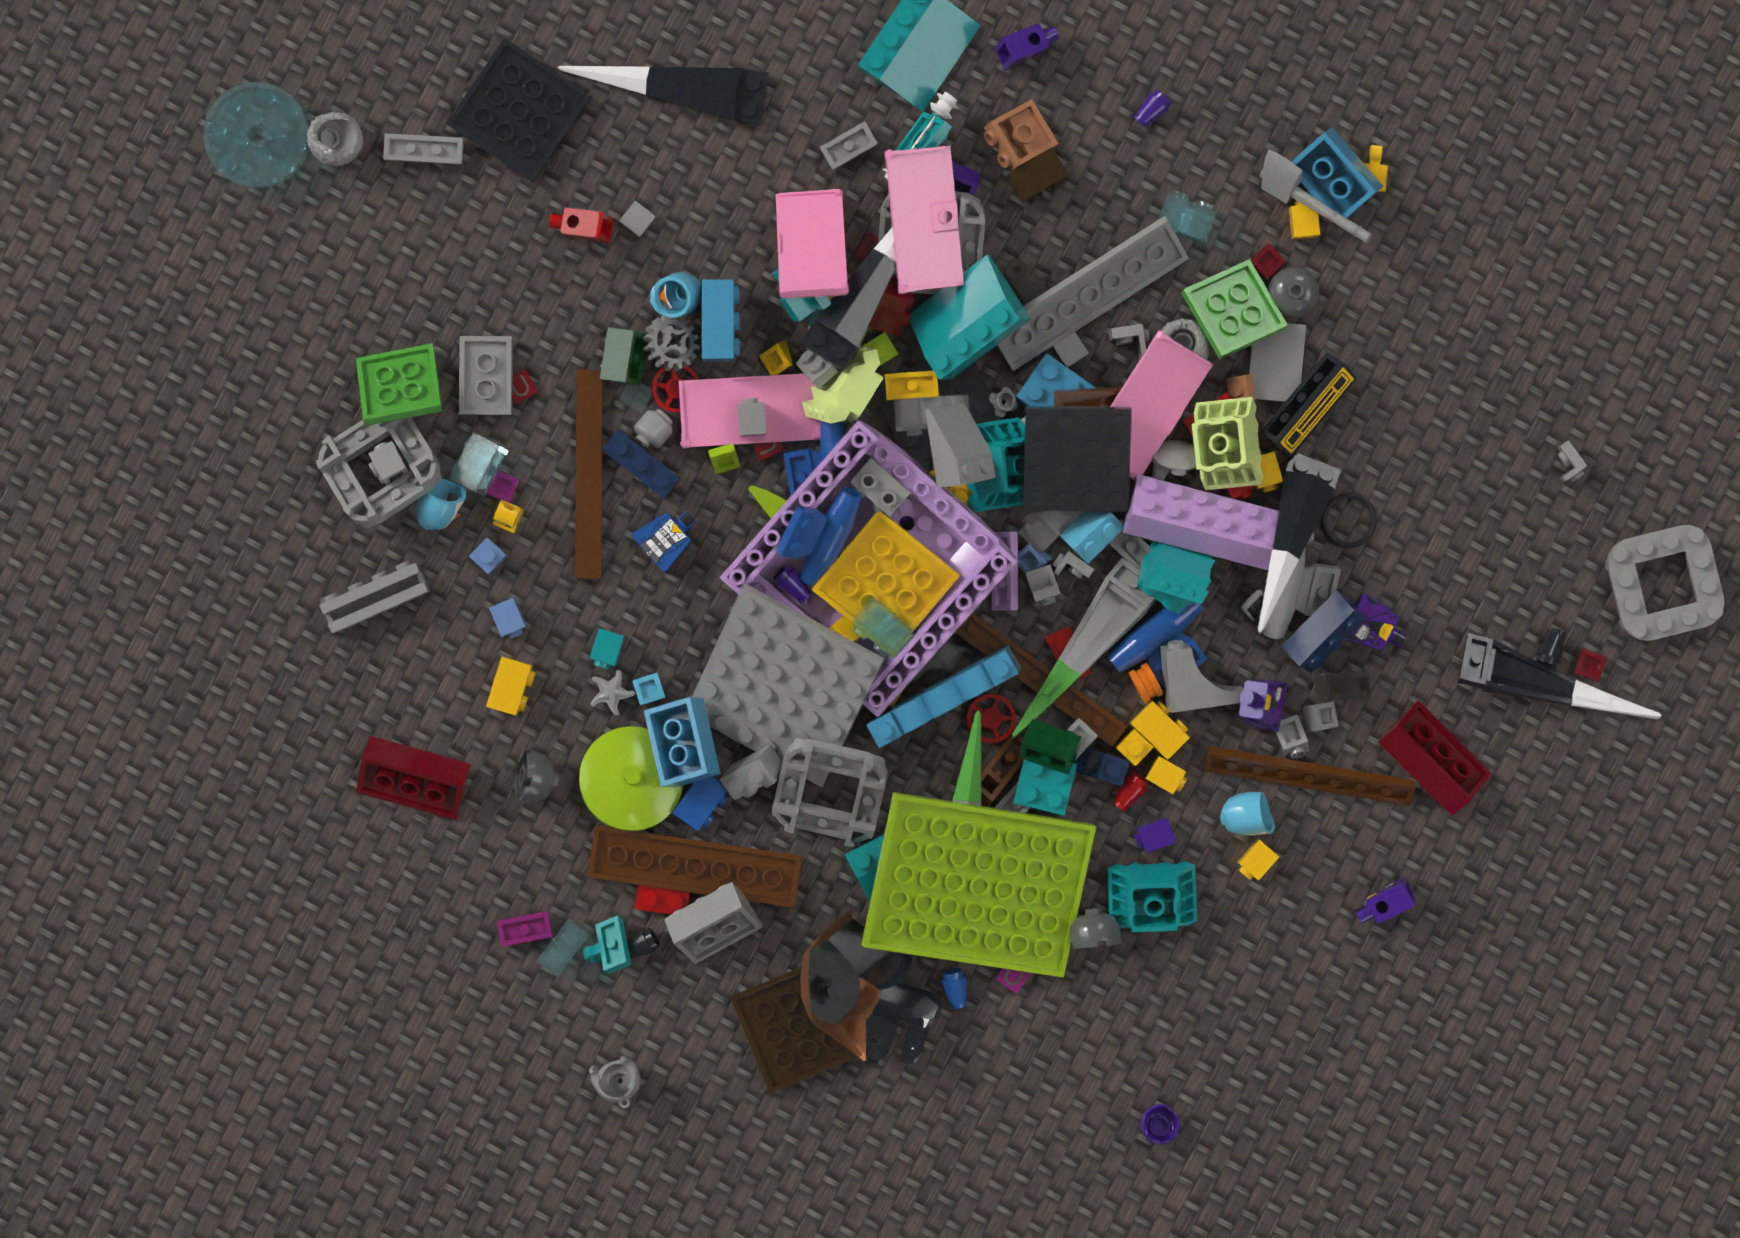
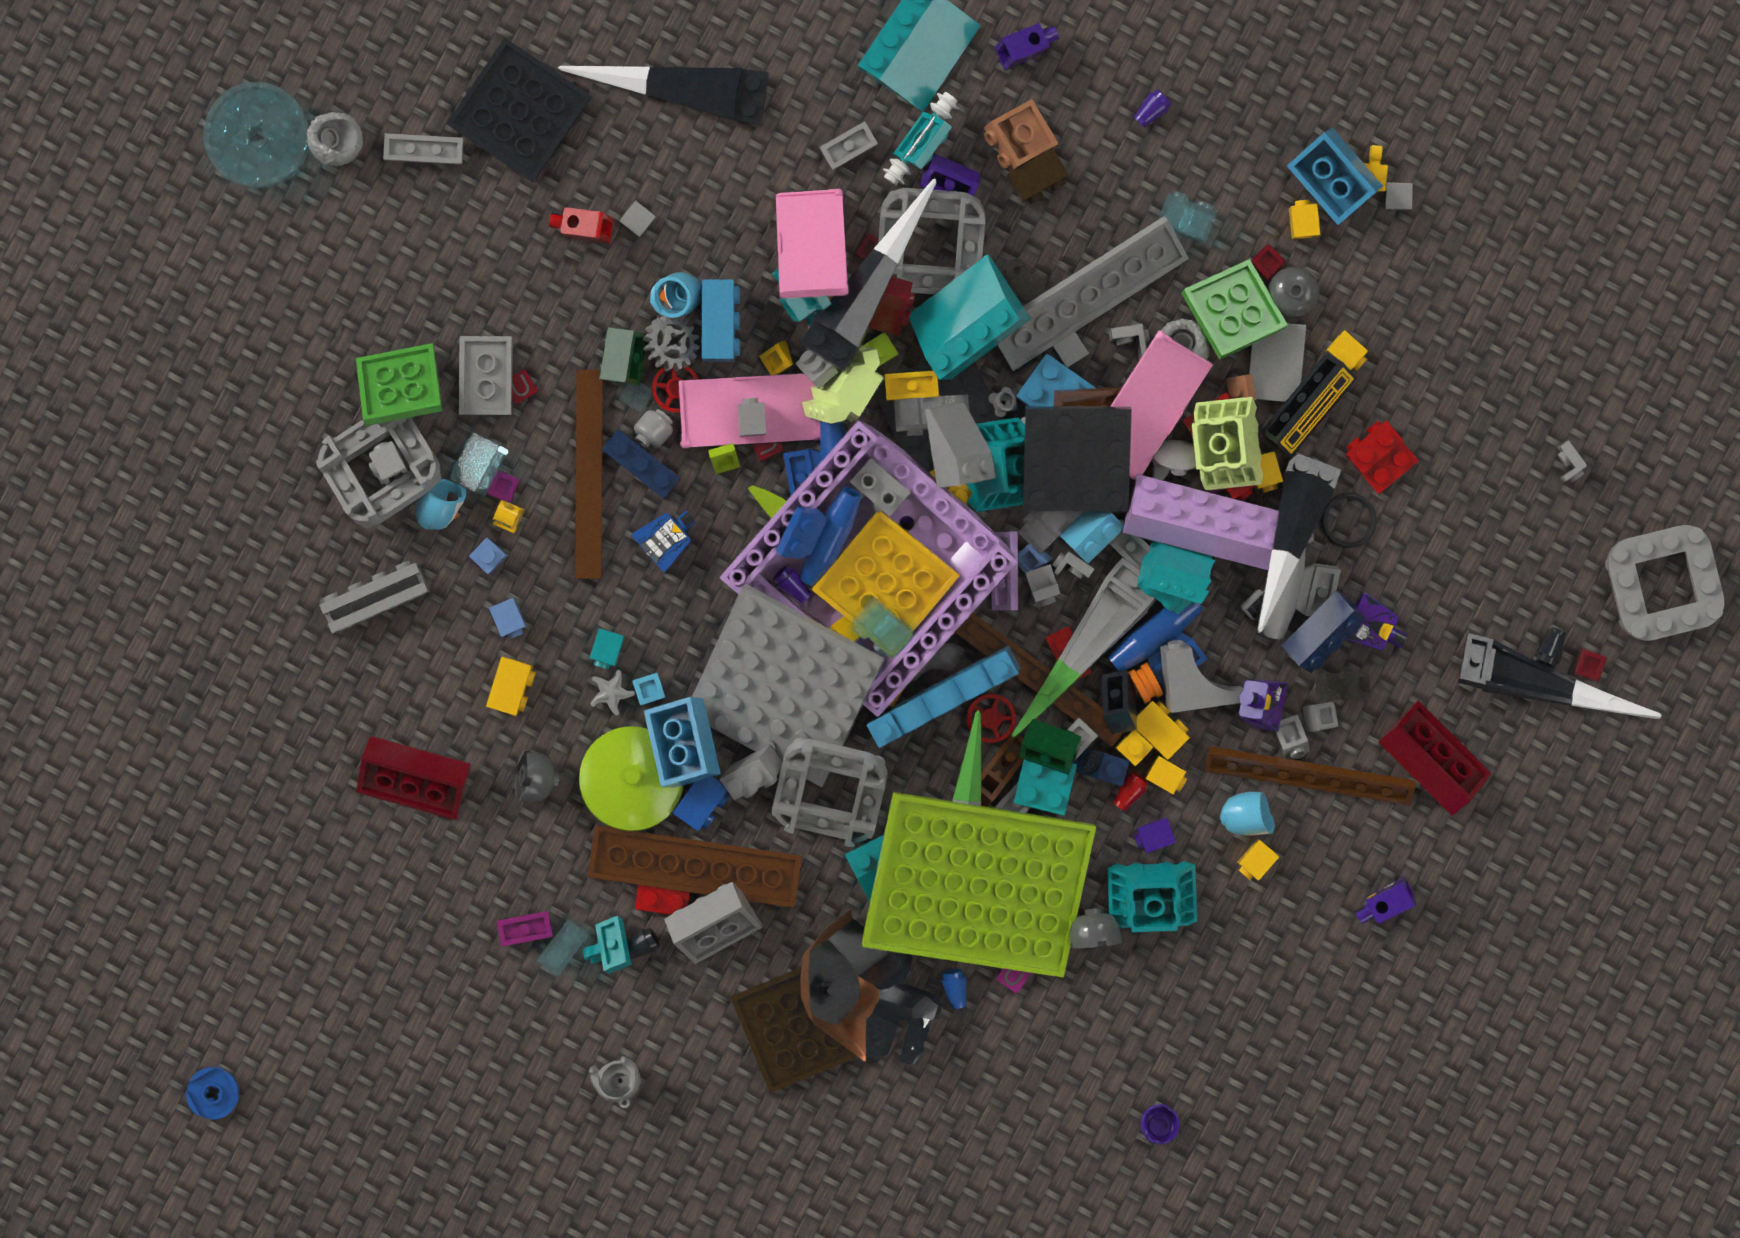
bright pink door [885,146,964,294] -> none
light grey piece [1260,149,1372,243] -> none
none -> blue plate [186,1067,240,1120]
none -> black brick [1102,670,1137,735]
none -> yellow brick [1325,330,1368,371]
none -> red plate [1345,420,1418,495]
none -> light grey tile [1385,183,1413,210]

